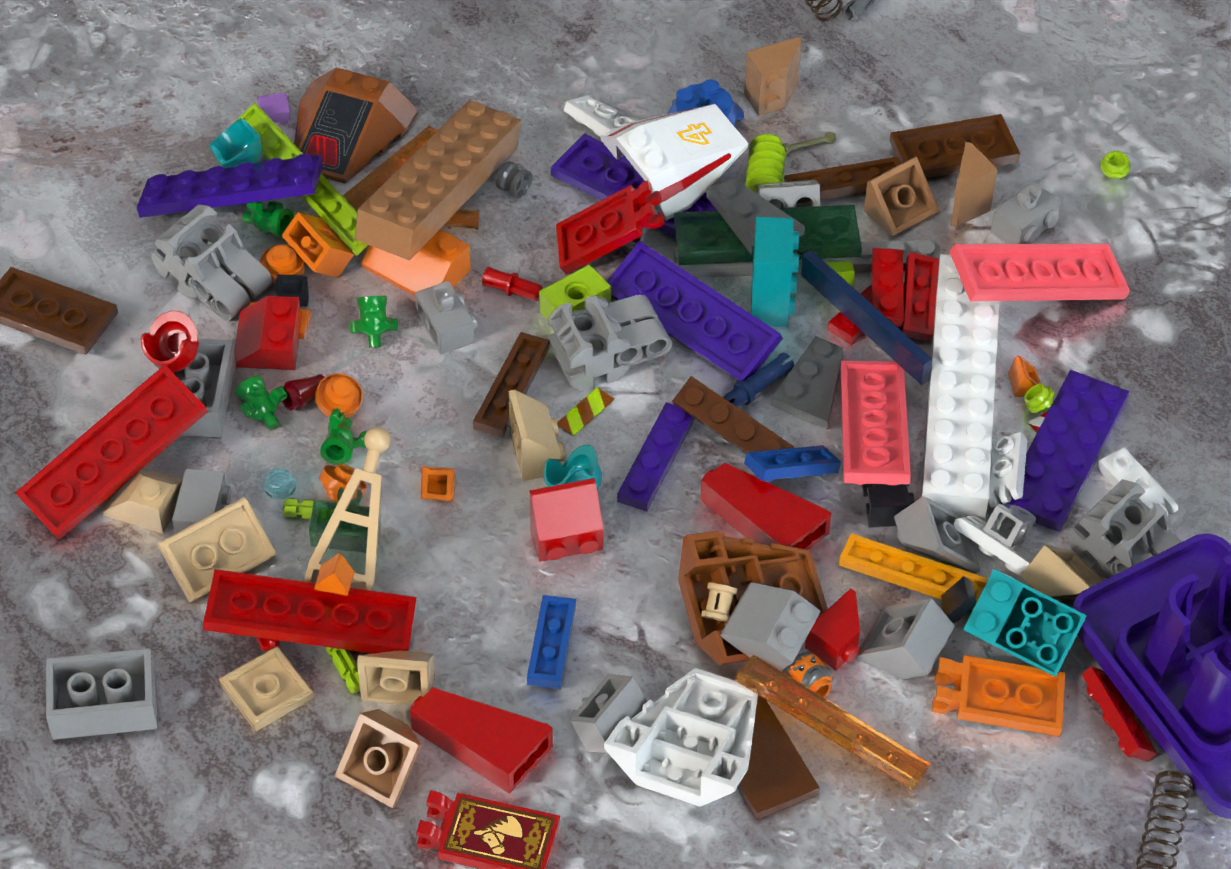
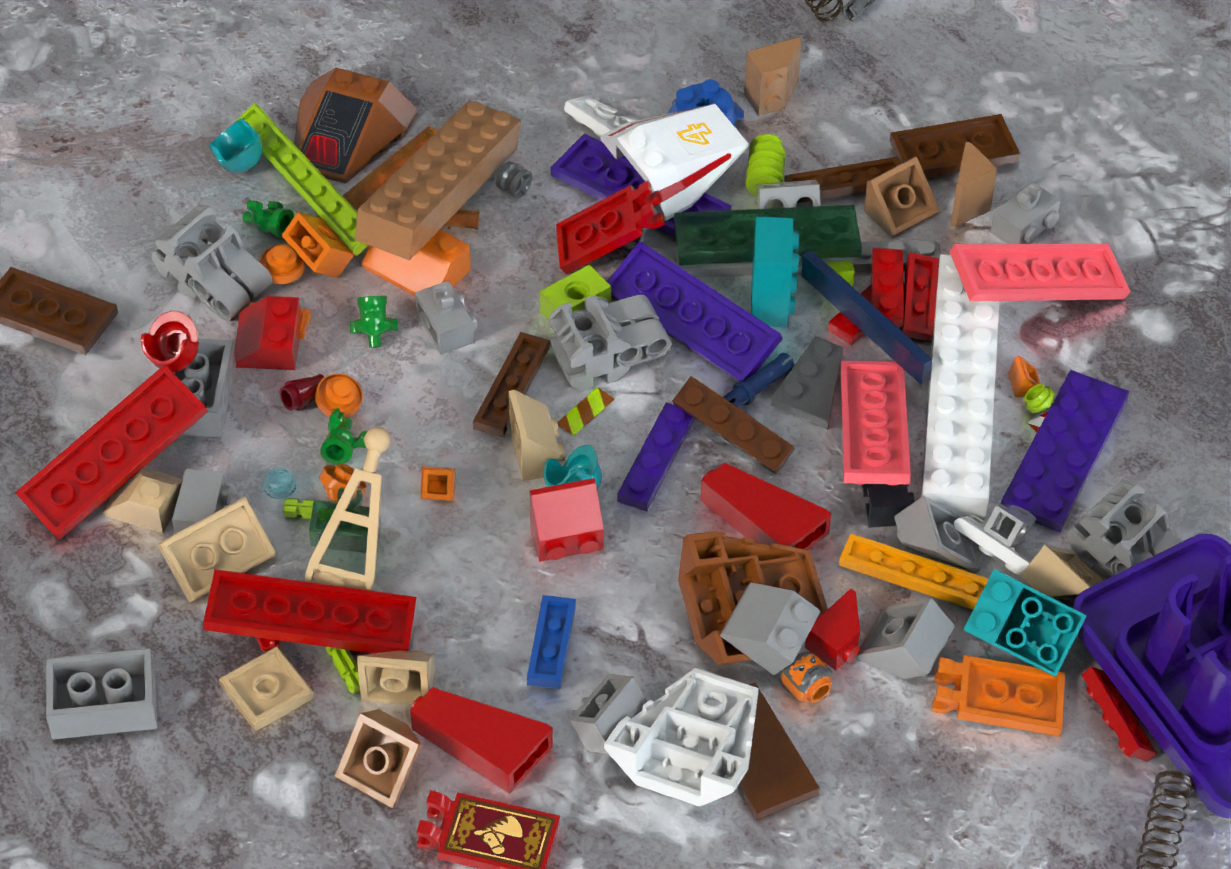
dark purple plate [136,154,323,218] -> none
green piece [235,375,288,430] -> none
medium lavender tile [257,93,291,123] -> none
black plate [275,274,309,307] -> none
orange slope [314,552,355,596] -> none
red axle [482,267,543,301] -> none
tan bush [701,582,738,622] -> none
dark grey wing [707,178,805,255] -> none
clear orange tile [735,654,931,790] -> none
blue plate [744,445,841,481] -> none
olive hinge [782,132,836,155] -> none
black tile [941,576,976,624] -> none
white hinge [988,432,1028,508] -> none
white hinge [1097,447,1178,516] -> none
lime plate [1100,151,1130,178] -> none

